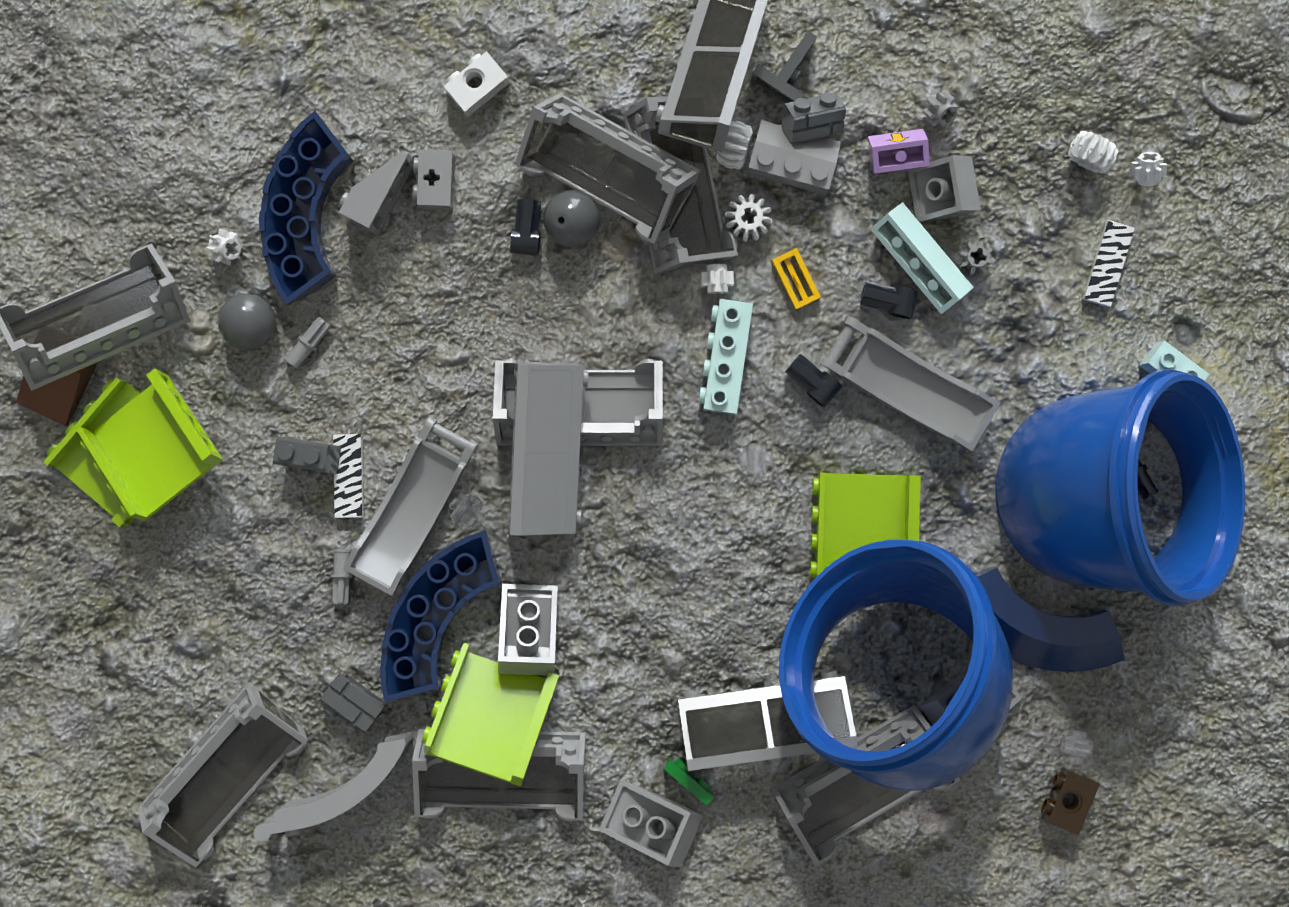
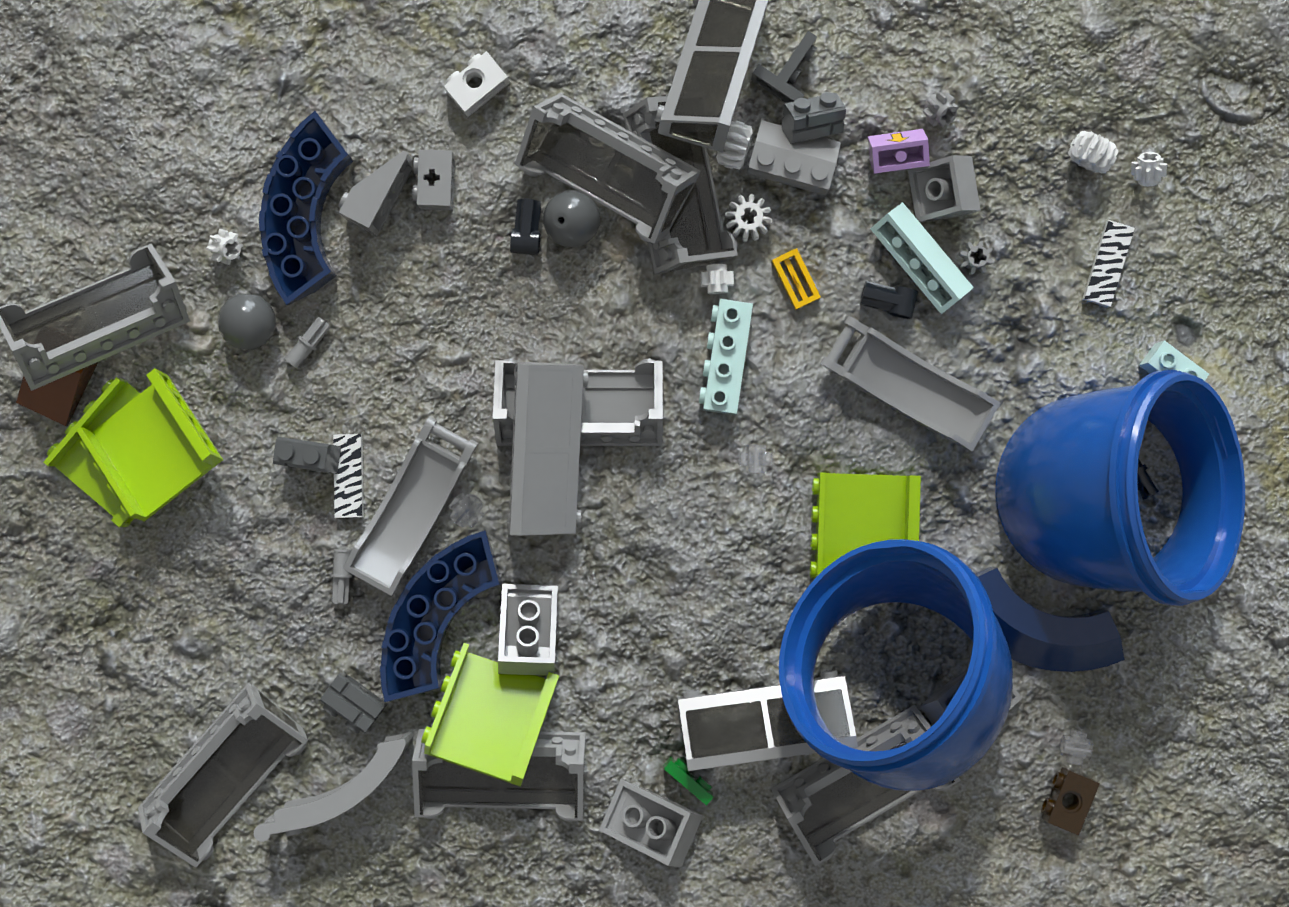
black piece [785,354,842,408] -> none

